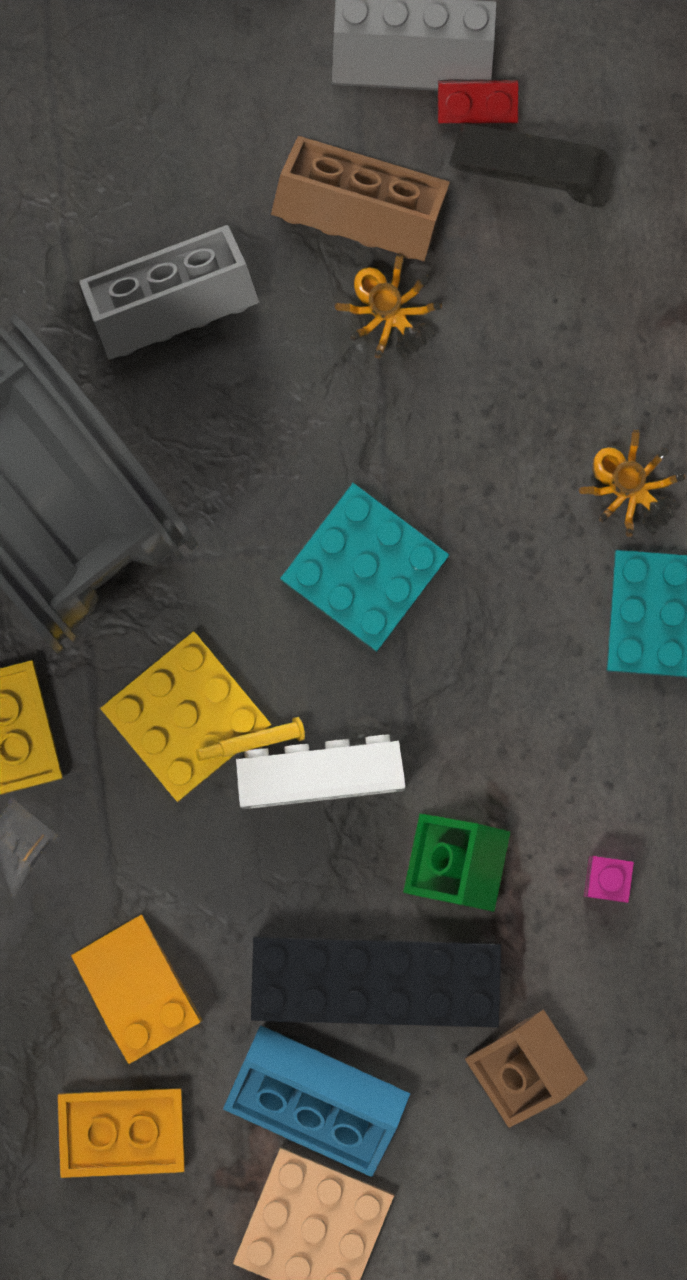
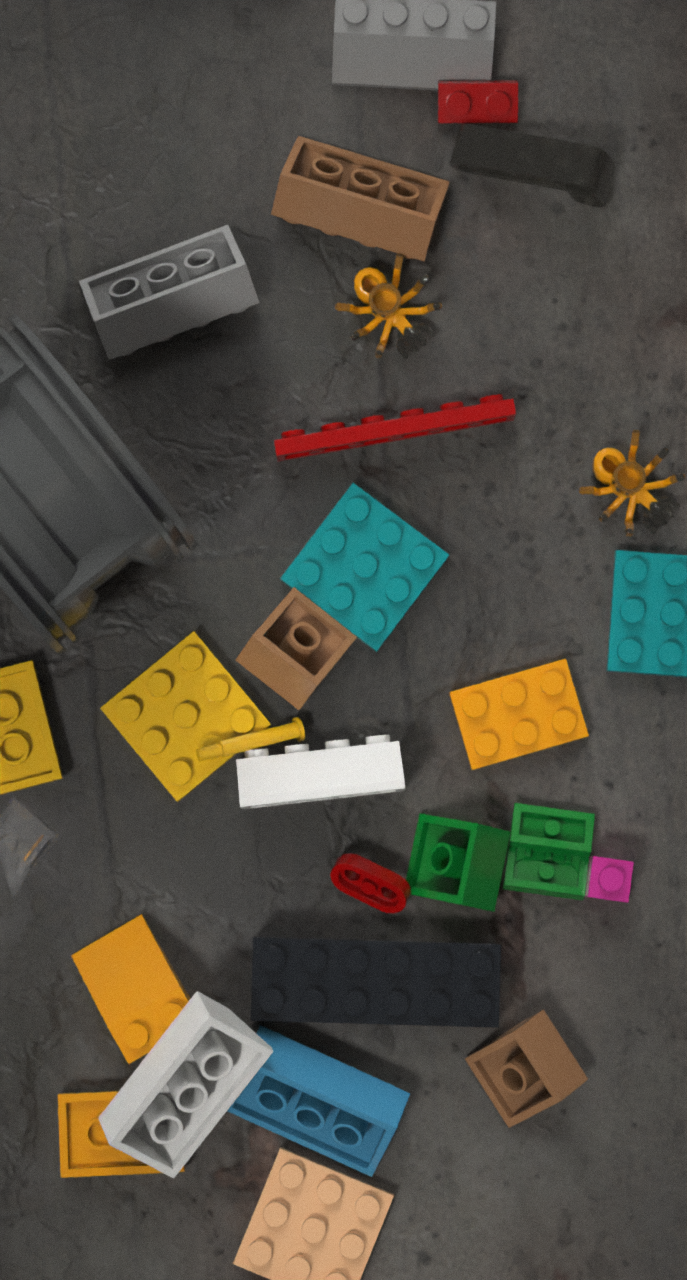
none -> white slope [98,991,274,1178]
none -> medium nougat slope [236,587,357,710]
none -> red plate [274,394,516,462]
none -> red plate [330,853,411,913]
none -> light orange plate [449,658,589,771]
none -> green slope [503,803,595,901]

